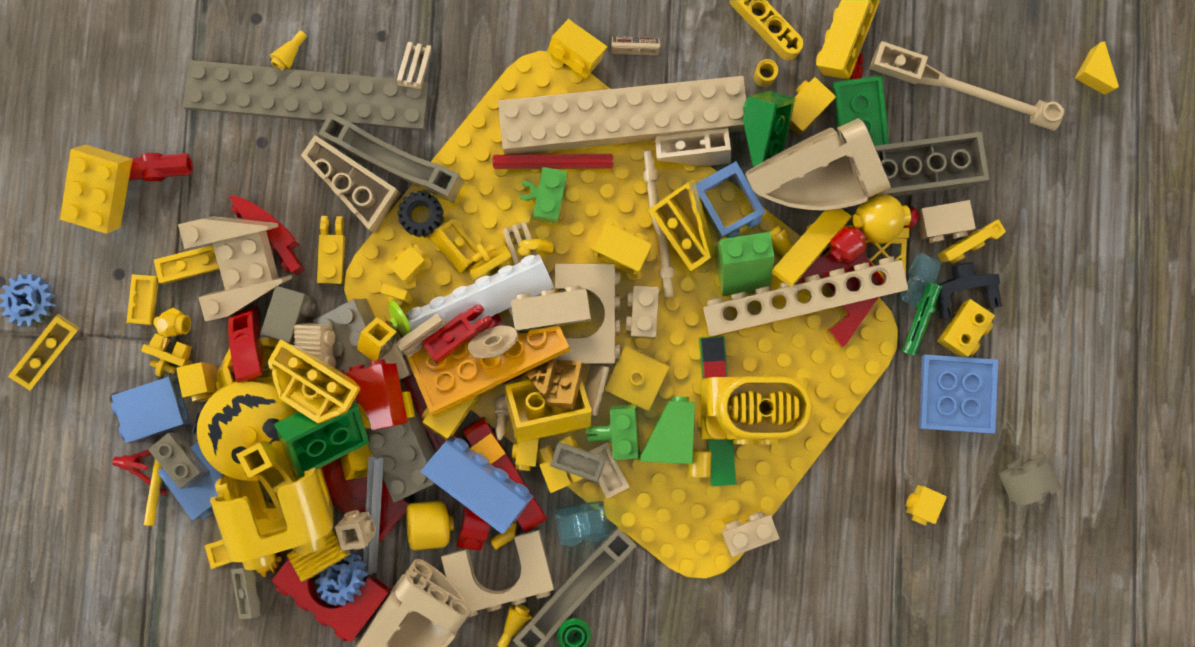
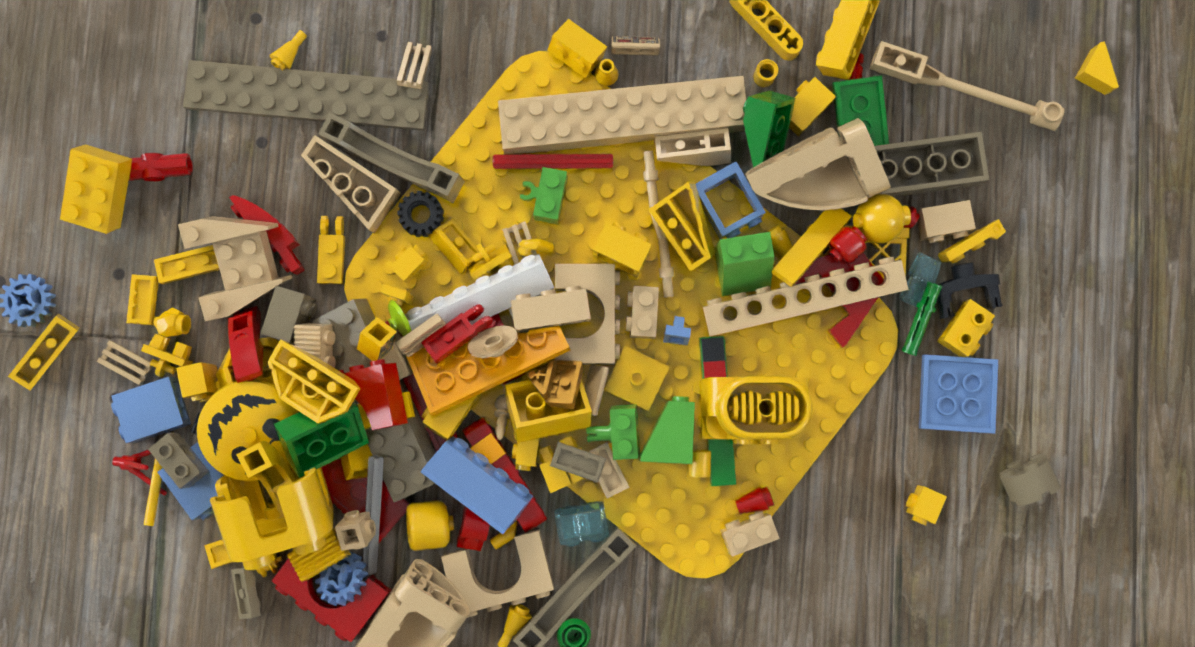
none -> tan tile [97,340,152,385]
none -> yellow cone [595,59,619,86]
none -> medium blue tile [663,316,691,346]
none -> red cone [735,486,774,514]

